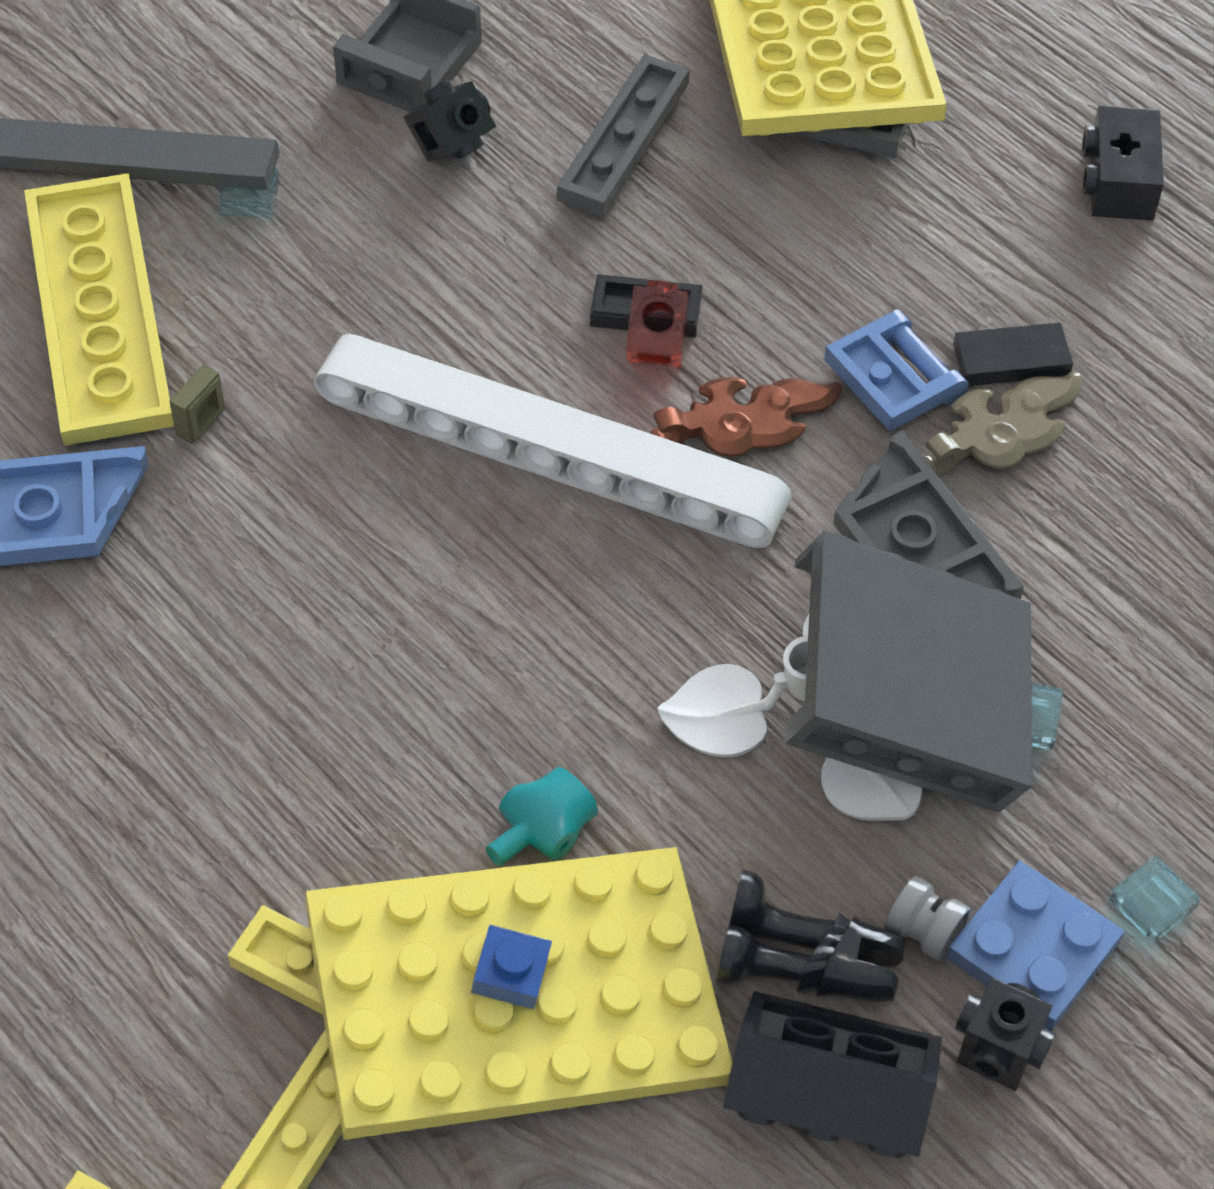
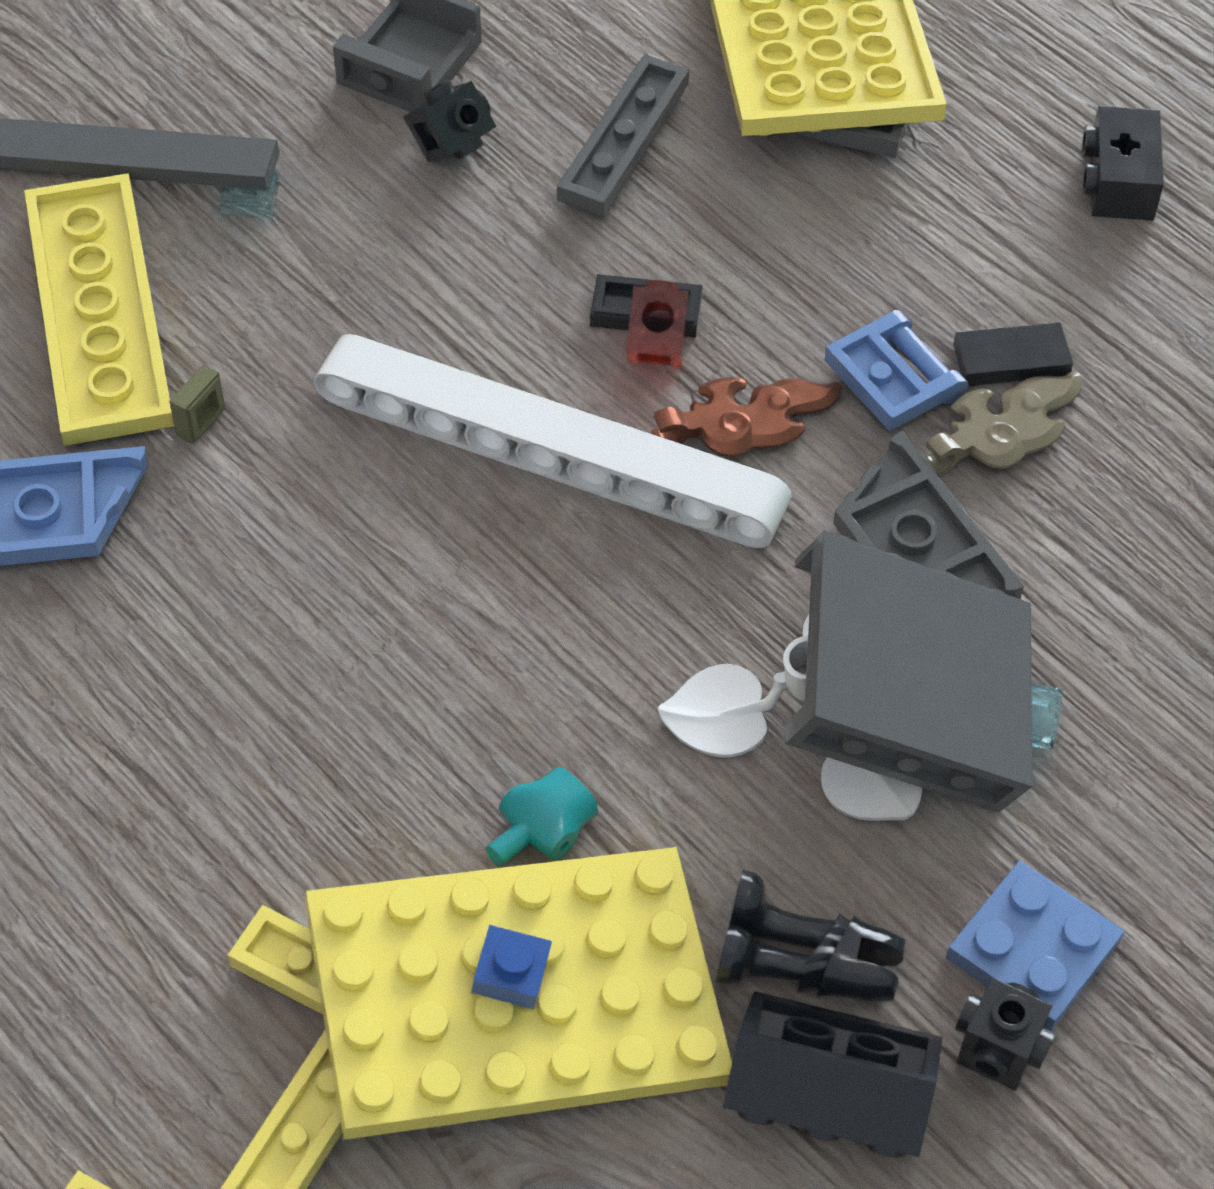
light grey wheel [884,875,971,962] -> none
clear light blue tile [1108,855,1201,944] -> none

